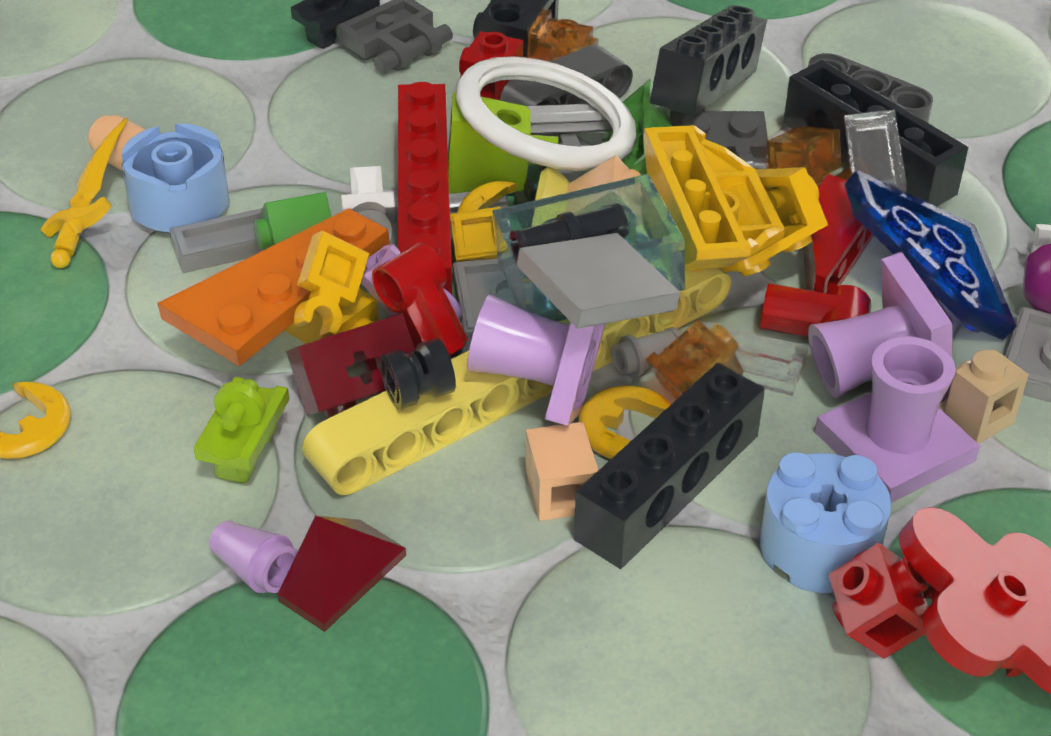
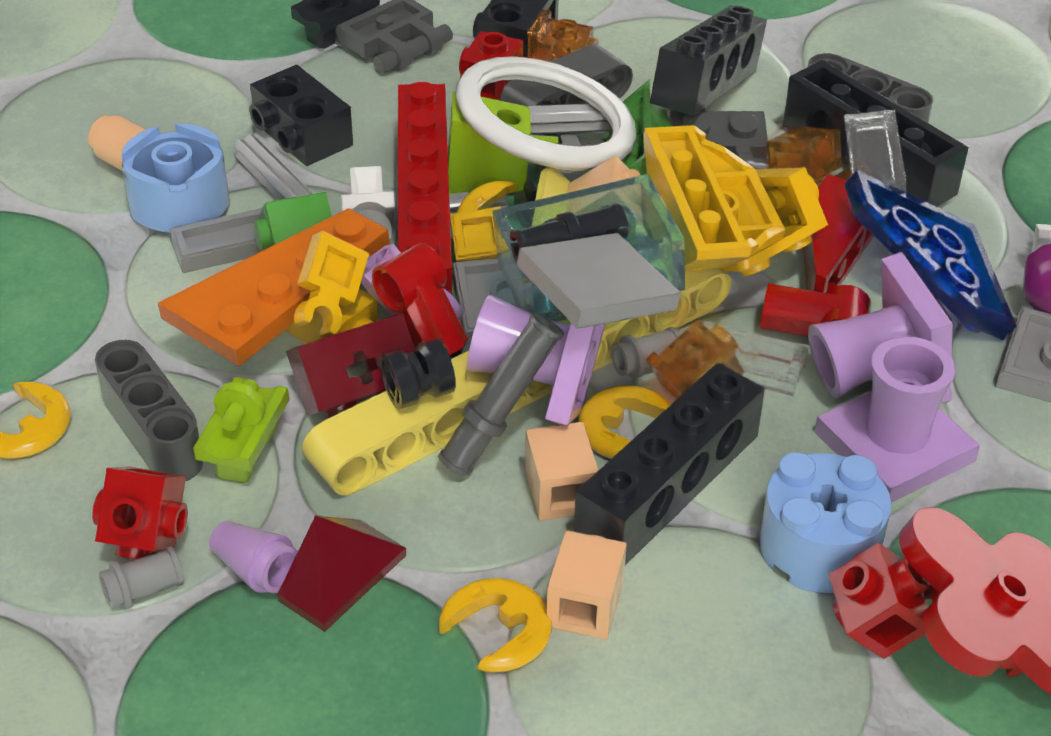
yellow piece [40,117,128,268] -> none
tan brick [939,349,1029,444] -> none
none -> red brick [92,466,188,559]
none -> dark grey beam [95,340,203,481]
none -> light grey pin [99,546,184,609]
none -> light grey axle [234,135,313,200]
none -> black brick [249,64,353,167]
none -> dark grey pin [438,313,564,476]
none -> yellow head [439,578,552,672]
none -> light nougat brick [547,530,627,640]

